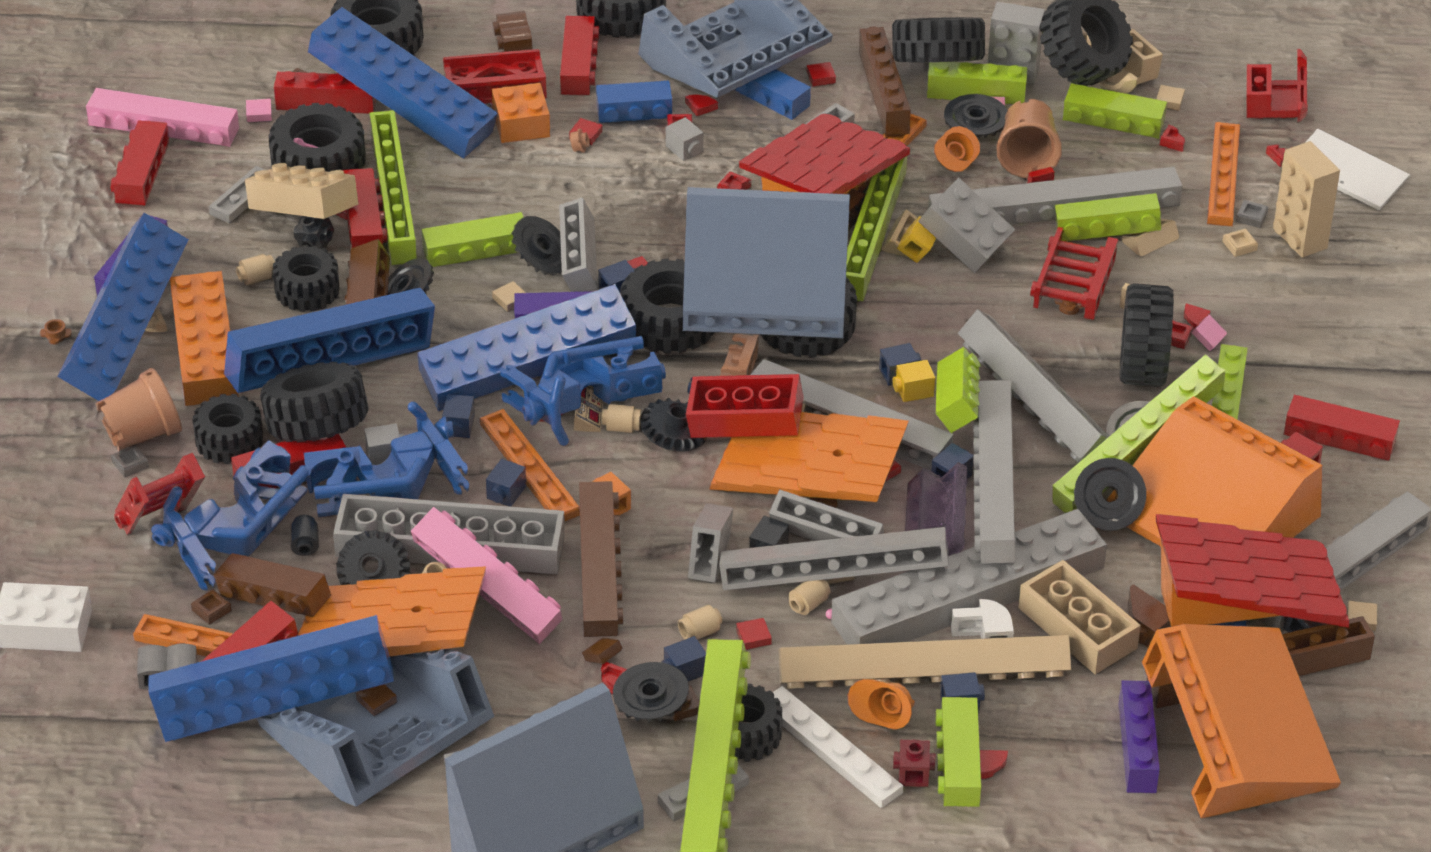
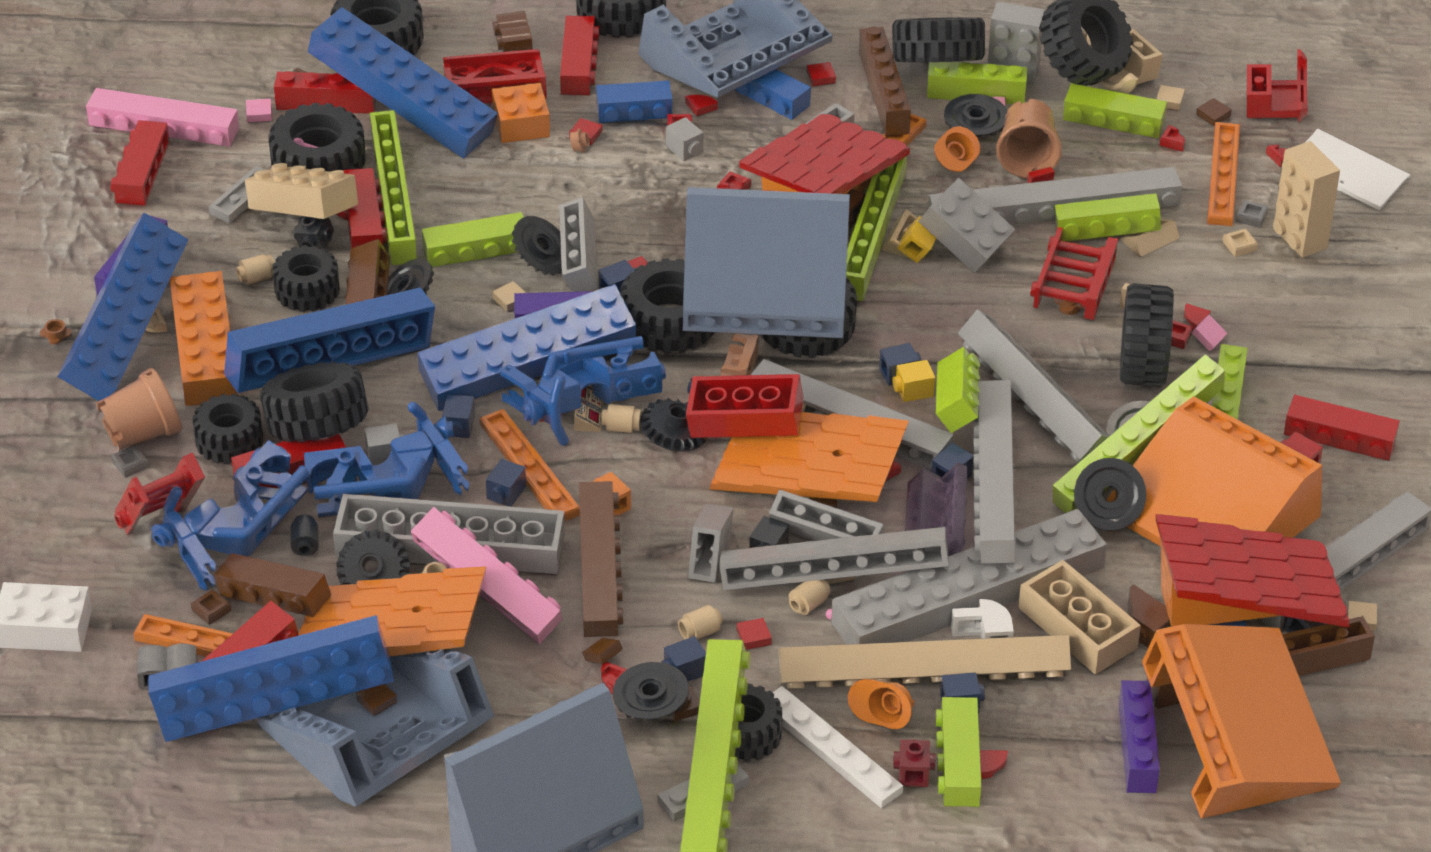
none -> reddish brown tile [1196,98,1232,126]

